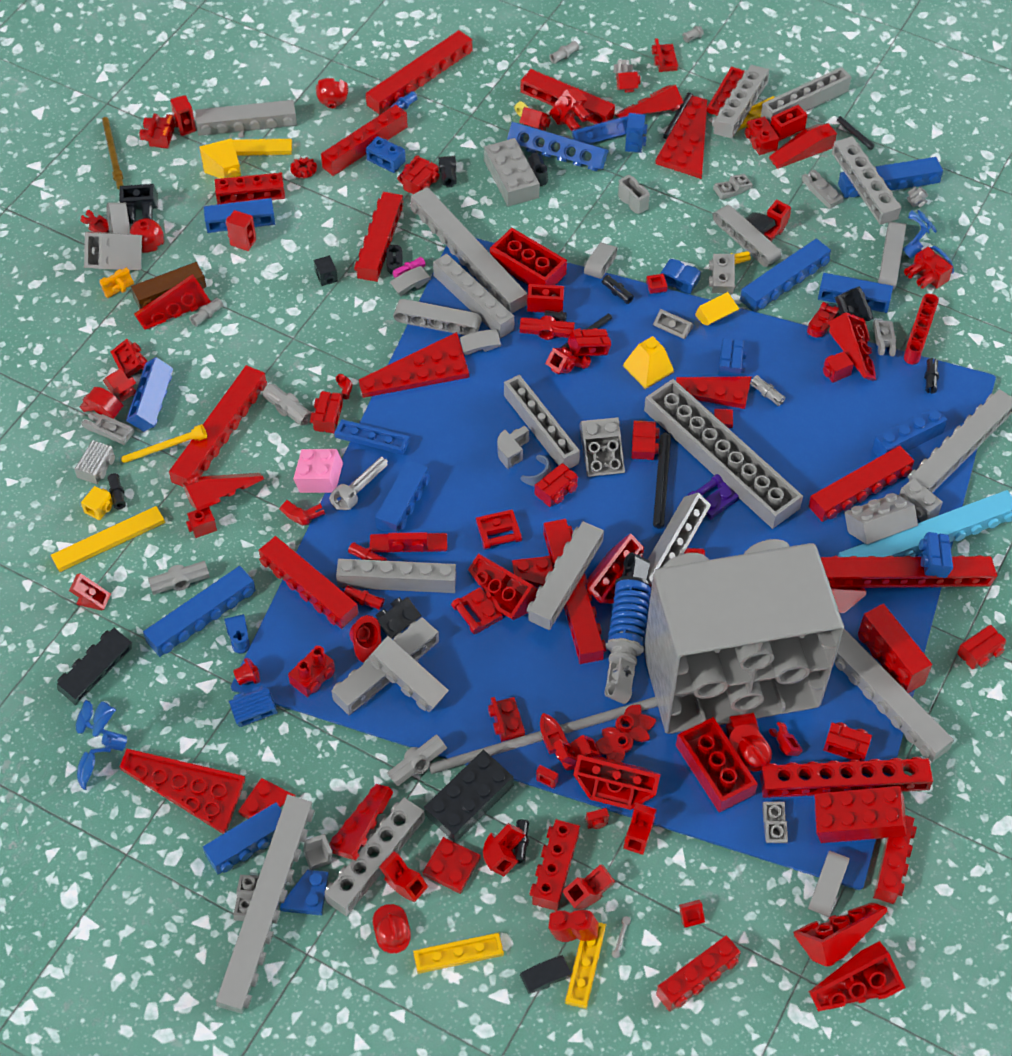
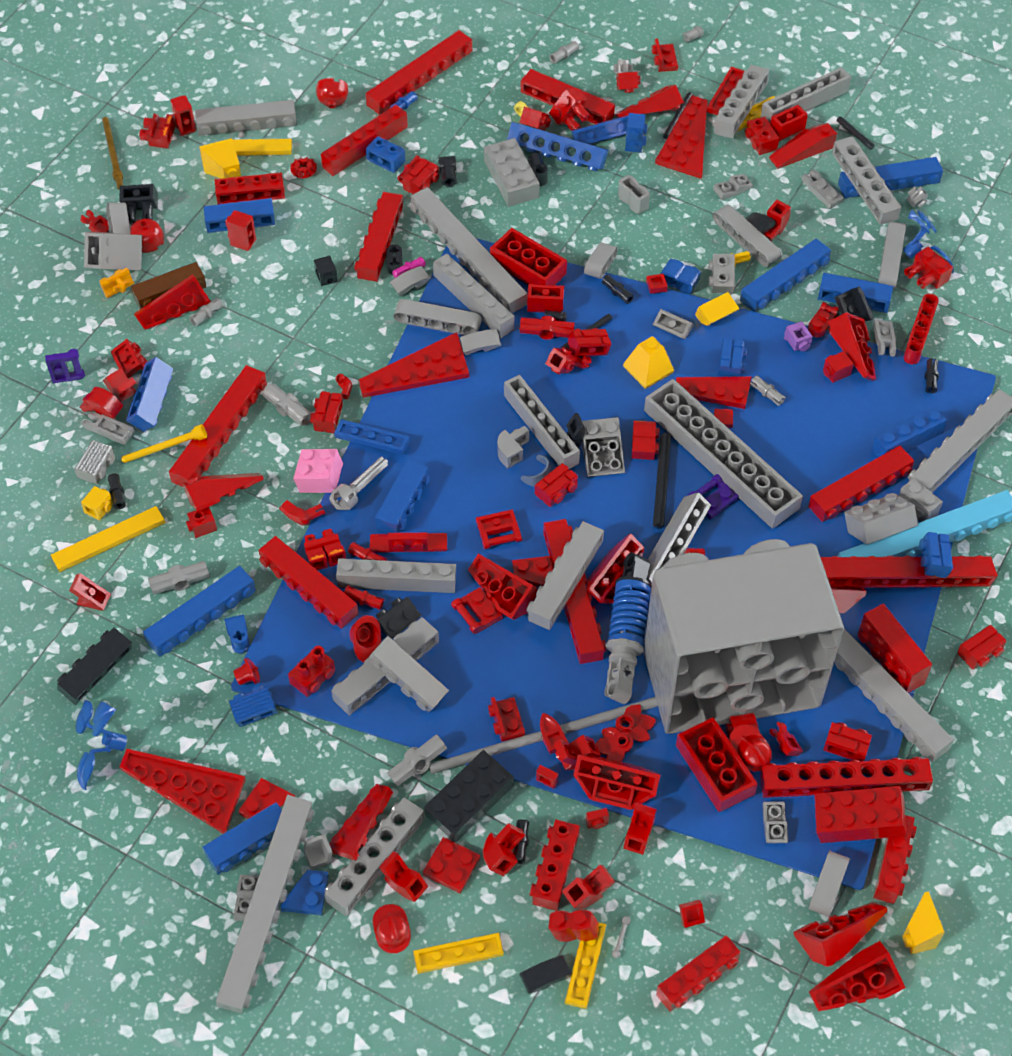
none -> dark purple plate [45,349,85,384]
none -> red hips [304,528,346,571]
none -> black slope [566,413,585,448]
none -> medium lavender brick [784,321,812,351]
none -> yellow slope [903,891,945,954]

